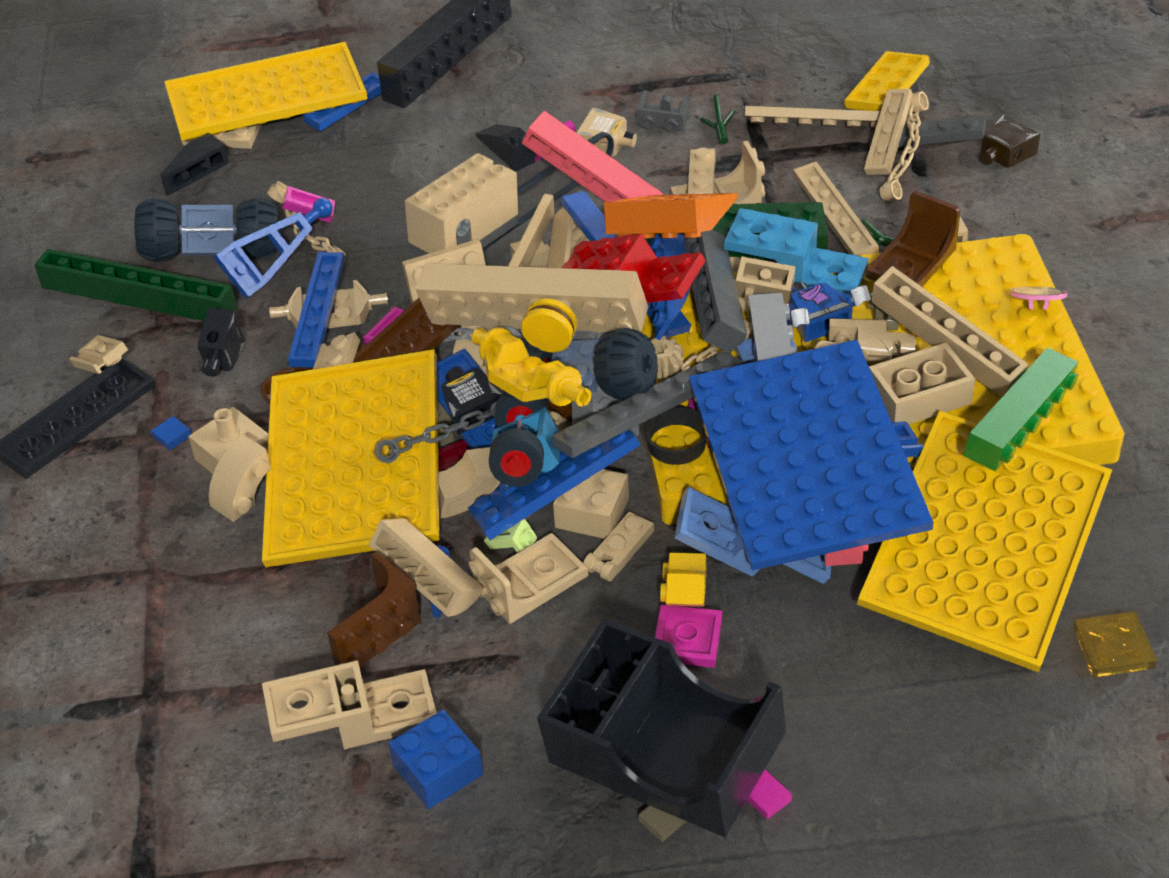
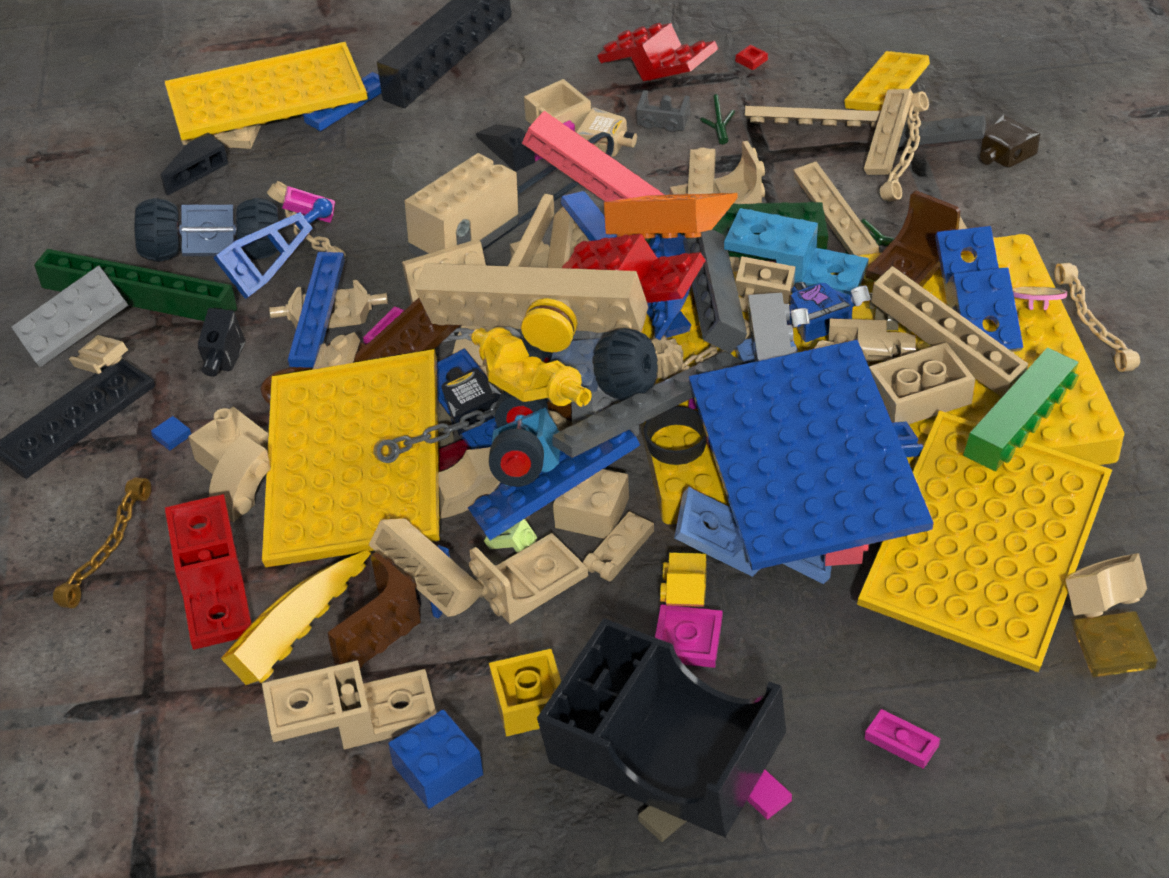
none -> light grey plate [12,266,128,367]
none -> pearl gold piece [53,477,151,609]
none -> red bracket [165,494,252,650]
none -> yellow slope [220,550,371,685]
none -> yellow brick [489,649,561,737]
none -> tan piece [524,79,591,132]
none -> red bracket [597,23,718,81]
none -> red tile [735,45,768,70]
none -> dark pink plate [865,709,940,769]
none -> blue bracket [935,226,1024,352]
none -> tan piece [1054,263,1140,372]
none -> tan brick [1065,553,1147,618]

